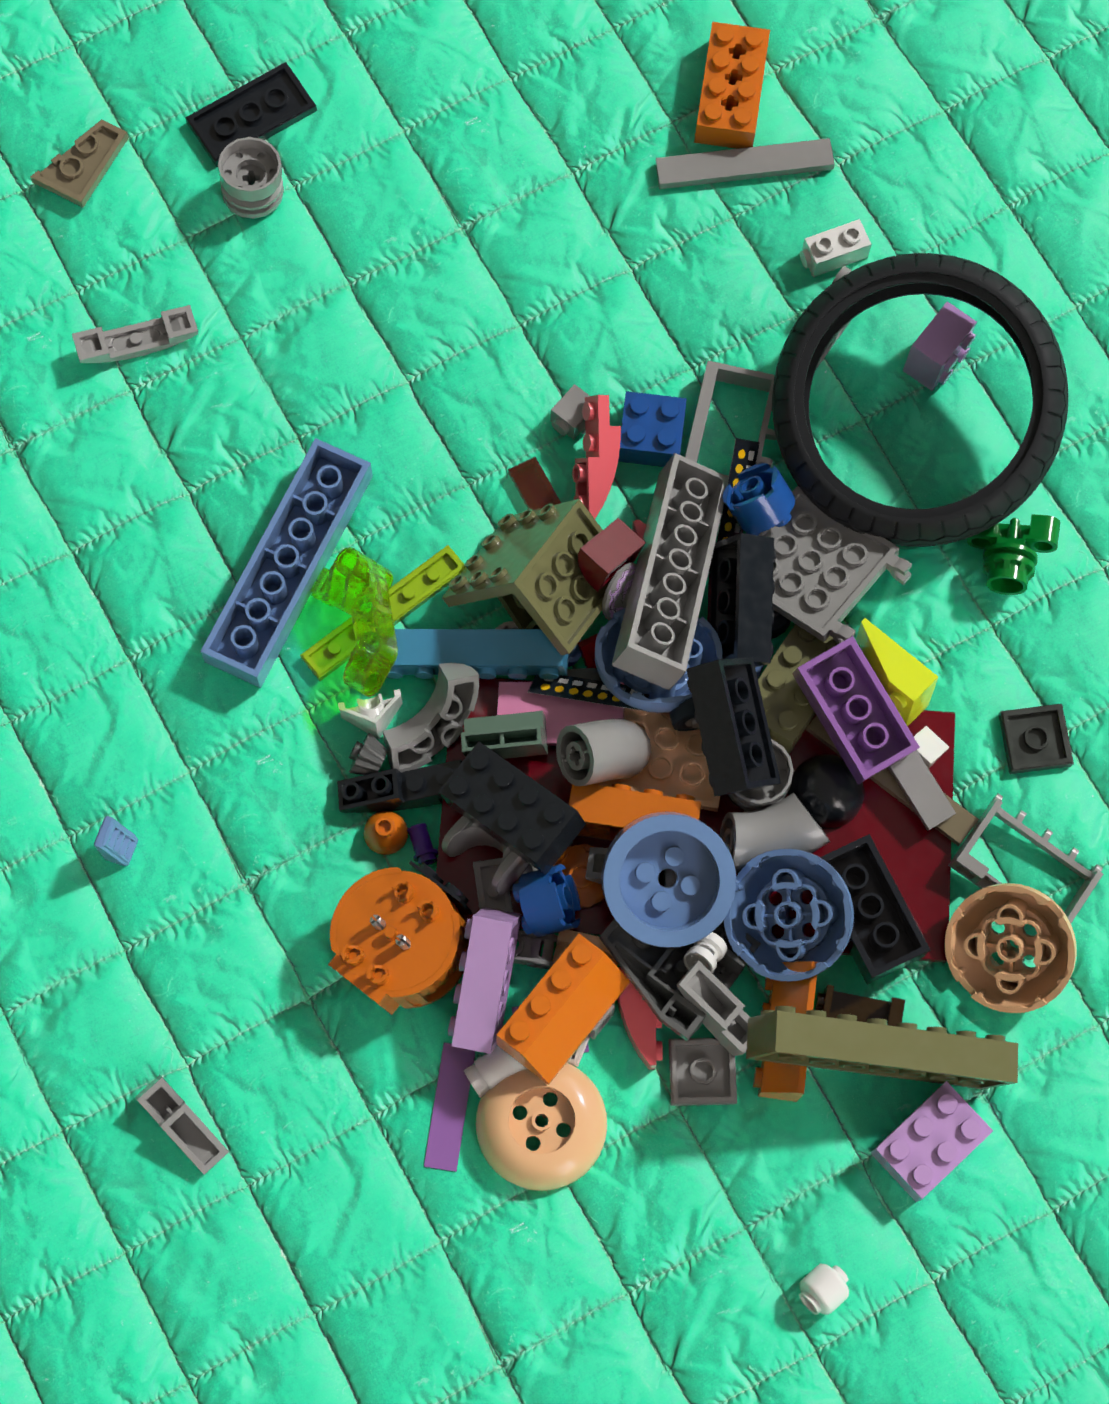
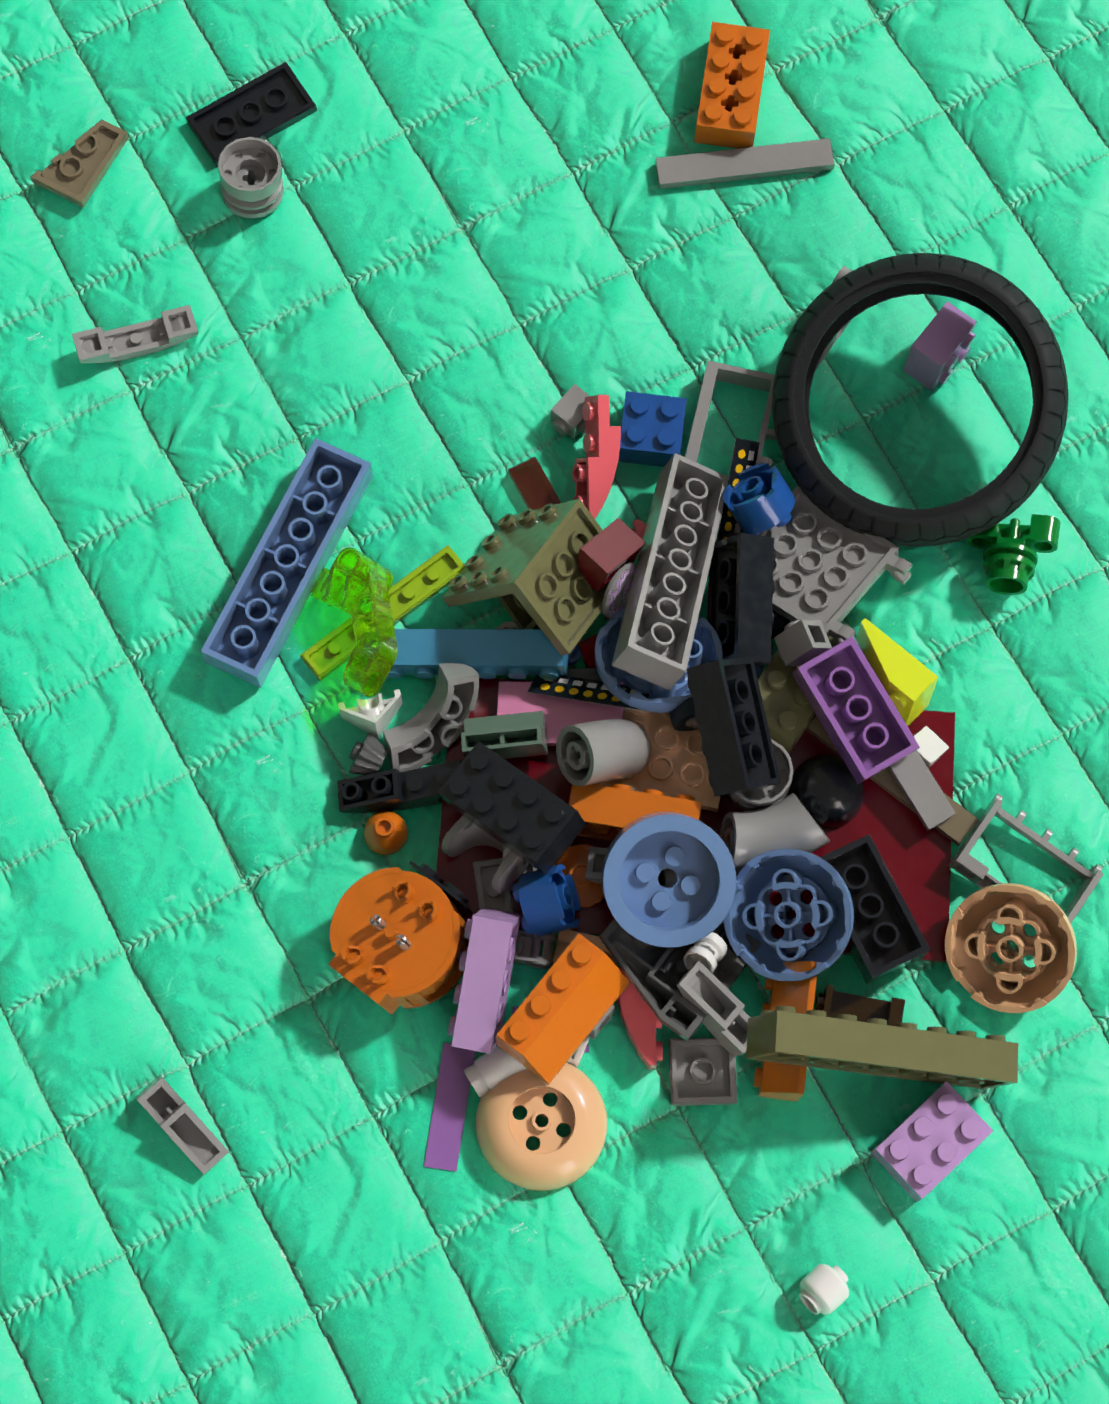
medium blue slope [94,816,138,866] -> none
dark purple pin [407,823,438,866] -> none
brick [800,219,872,277] -> none
pearl dark grey tile [998,704,1074,774] -> none
none -> light grey brick [774,619,832,666]

